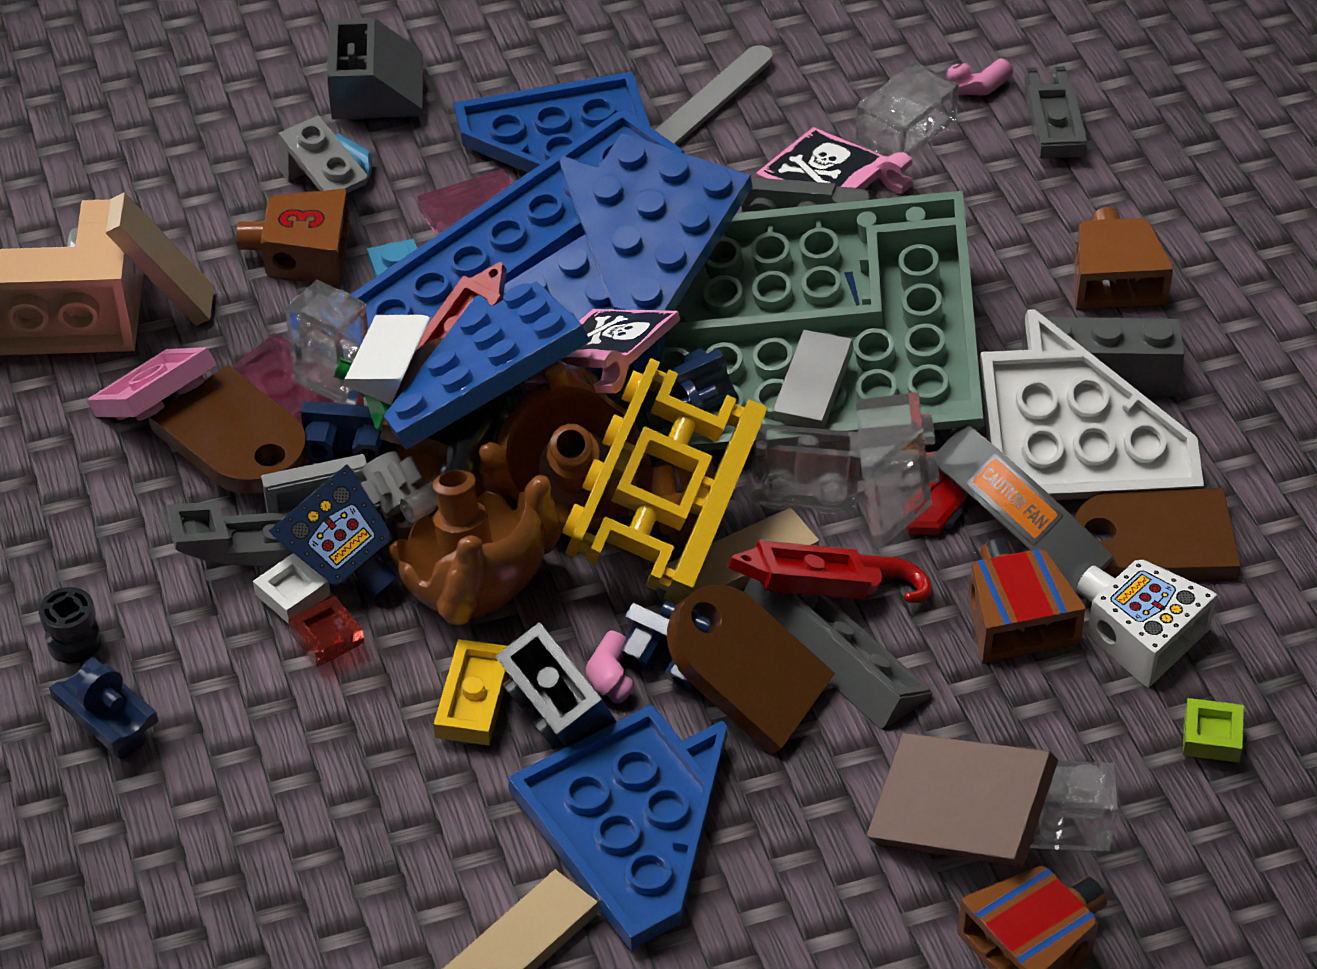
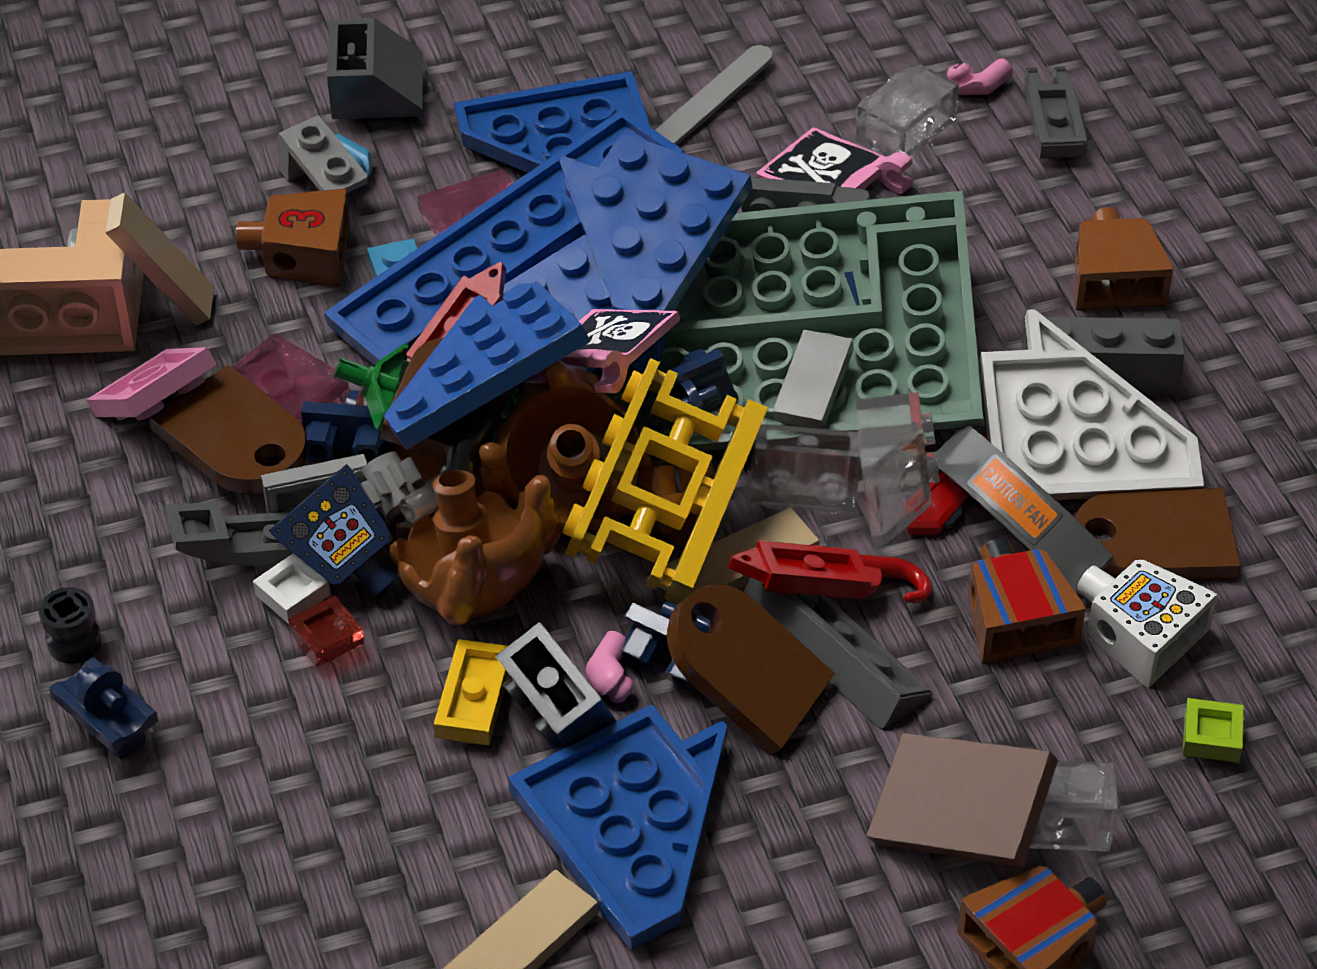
clear brick [285,280,368,404] -> none
white slope [343,315,431,405] -> none

